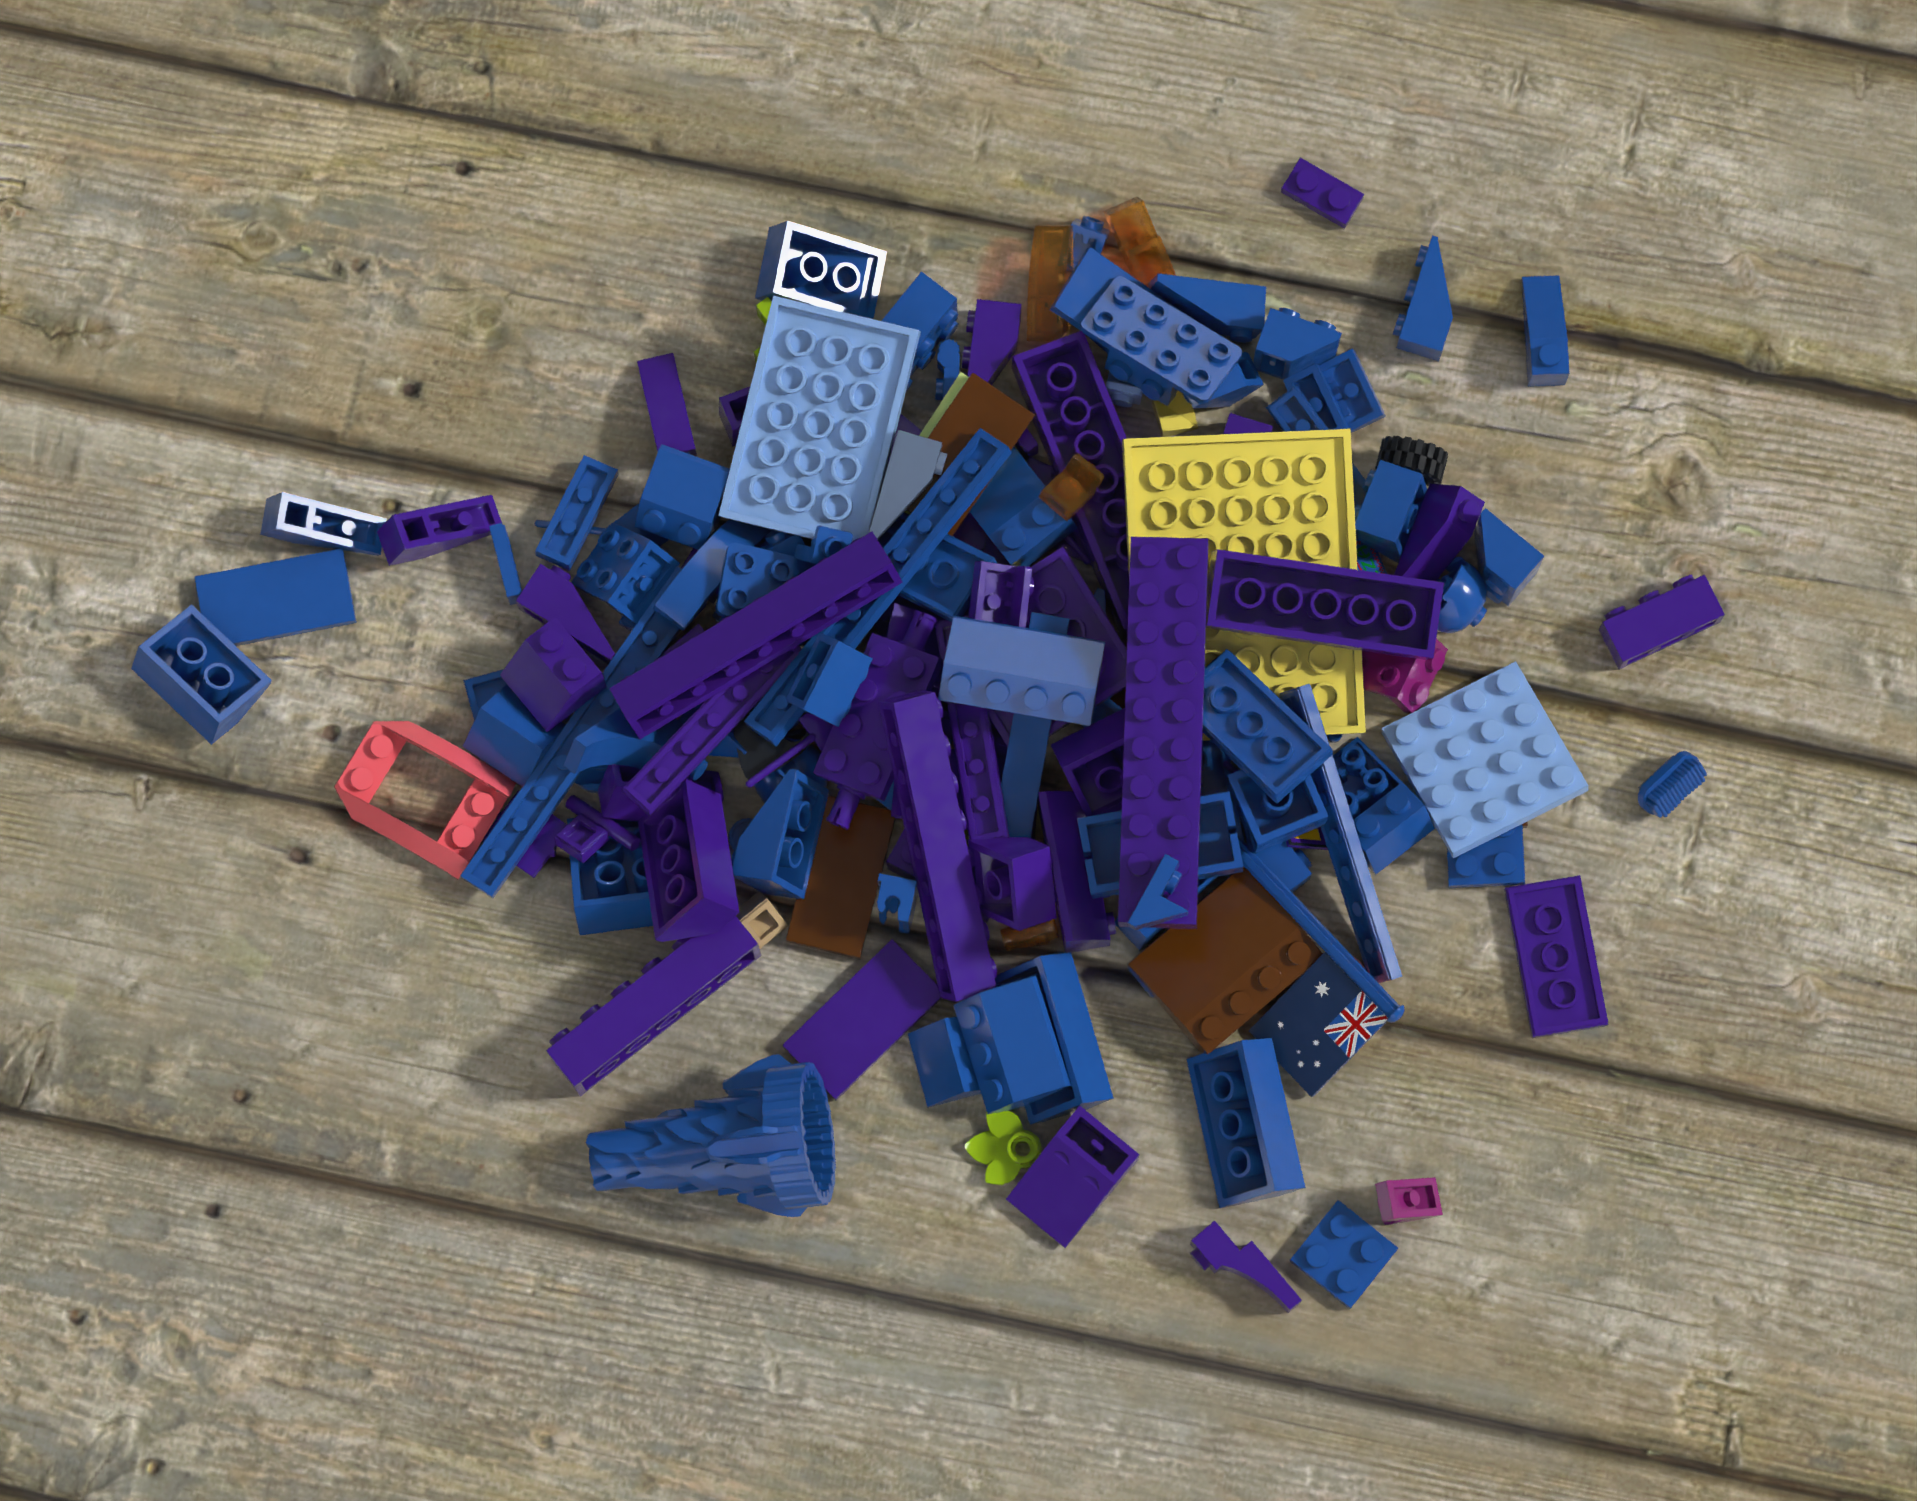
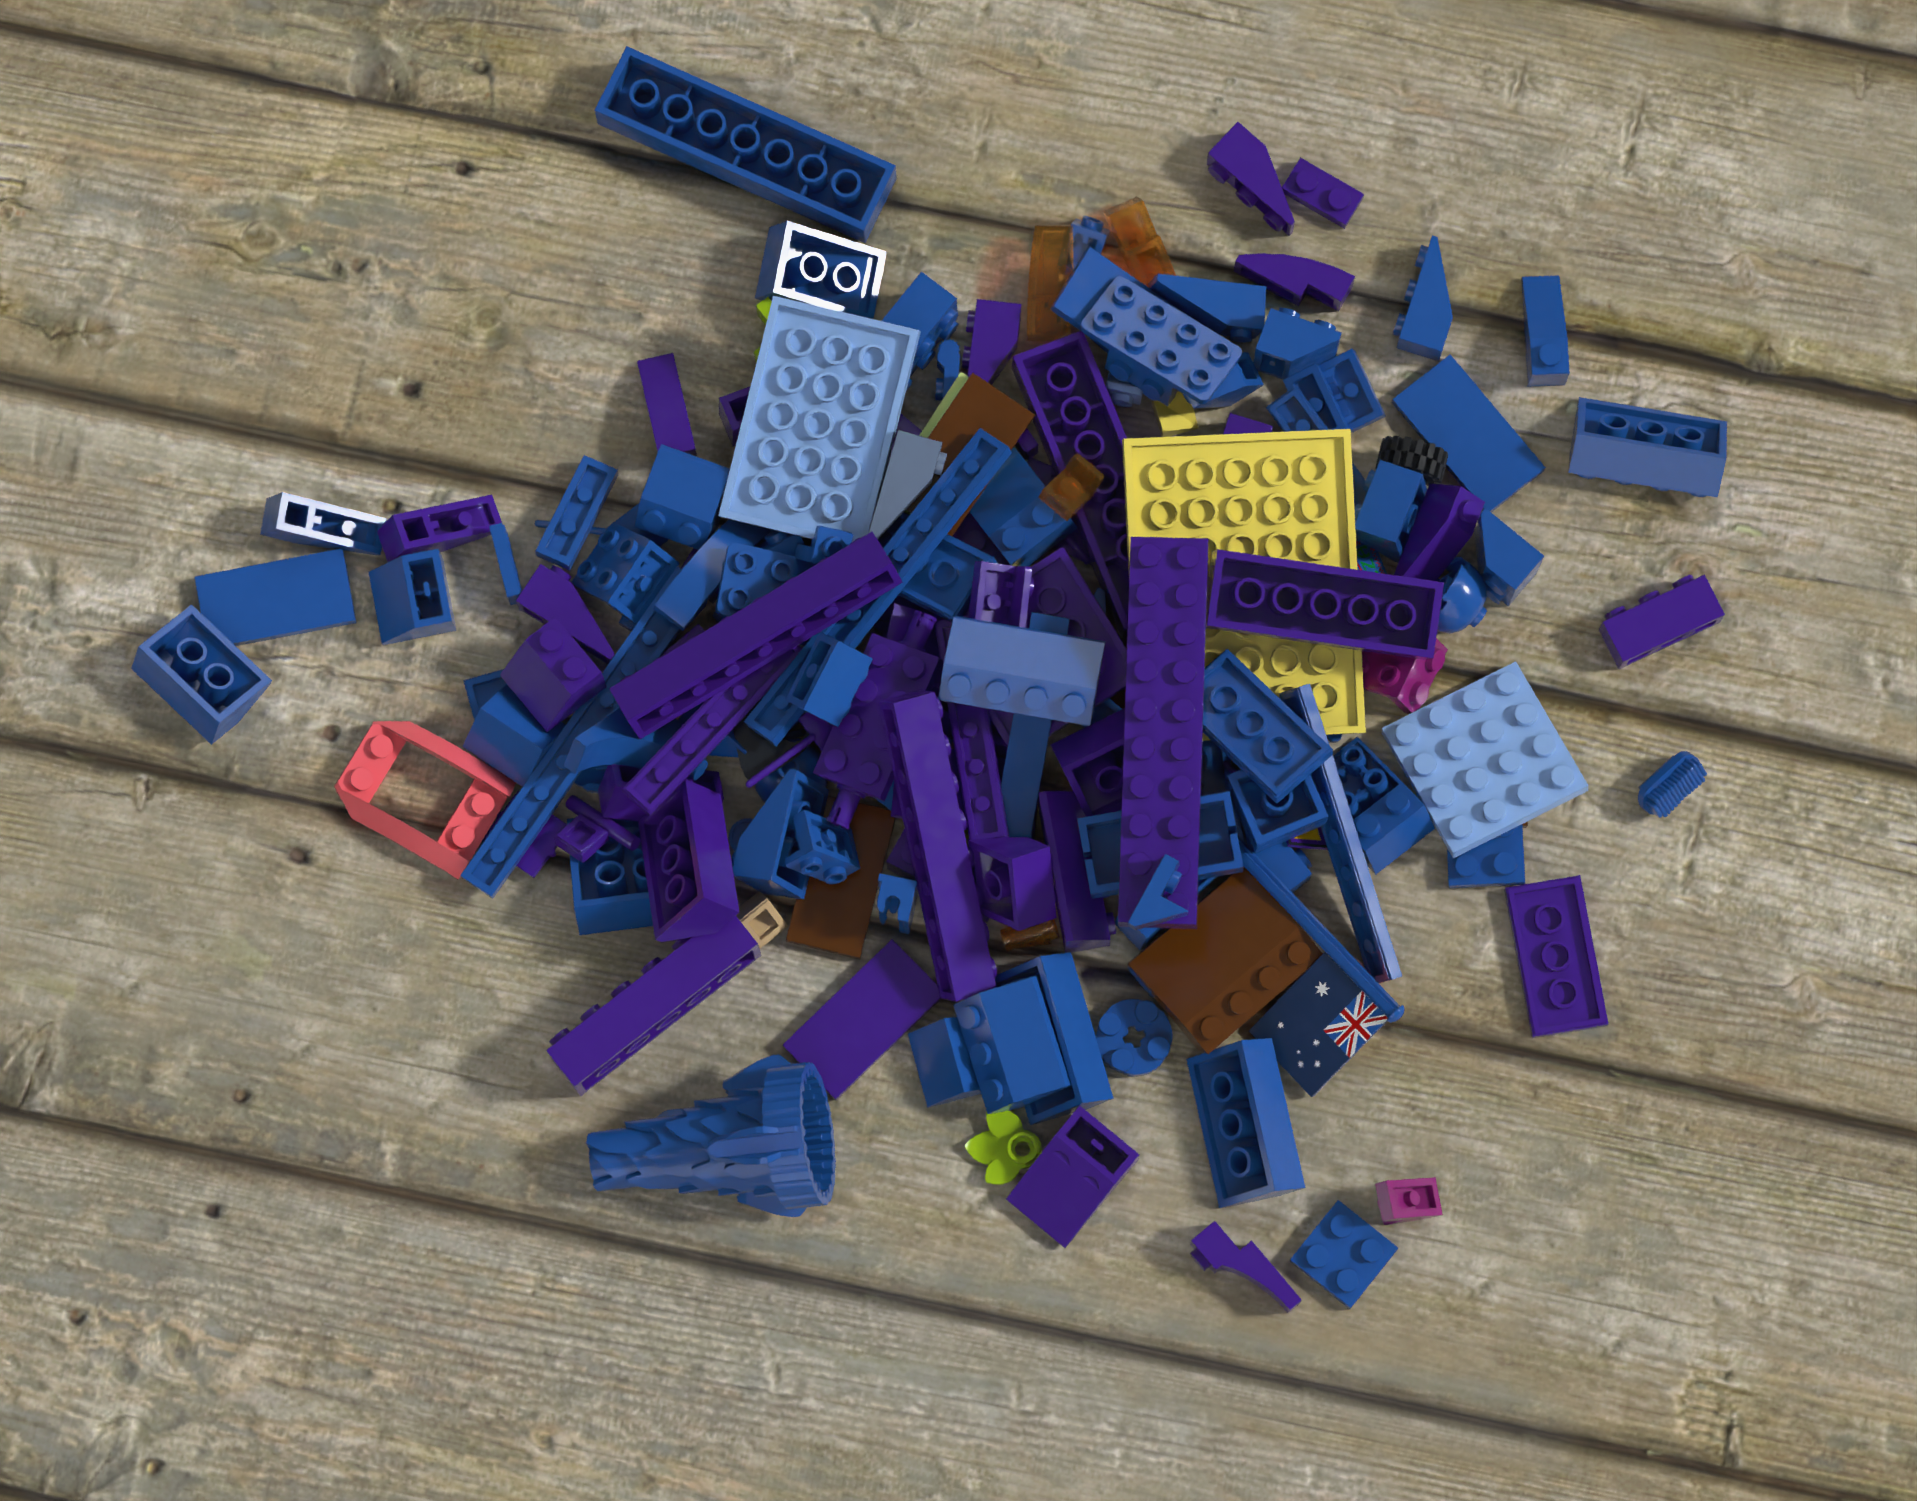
none -> blue slope [368,549,457,645]
none -> blue brick [594,46,897,243]
none -> blue bracket [784,810,860,884]
none -> blue plate [1096,999,1173,1077]
none -> dark purple slope [1207,122,1295,236]
none -> dark purple slope [1234,253,1355,312]
none -> blue tile [1391,354,1546,512]
none -> blue slope [1568,397,1727,497]

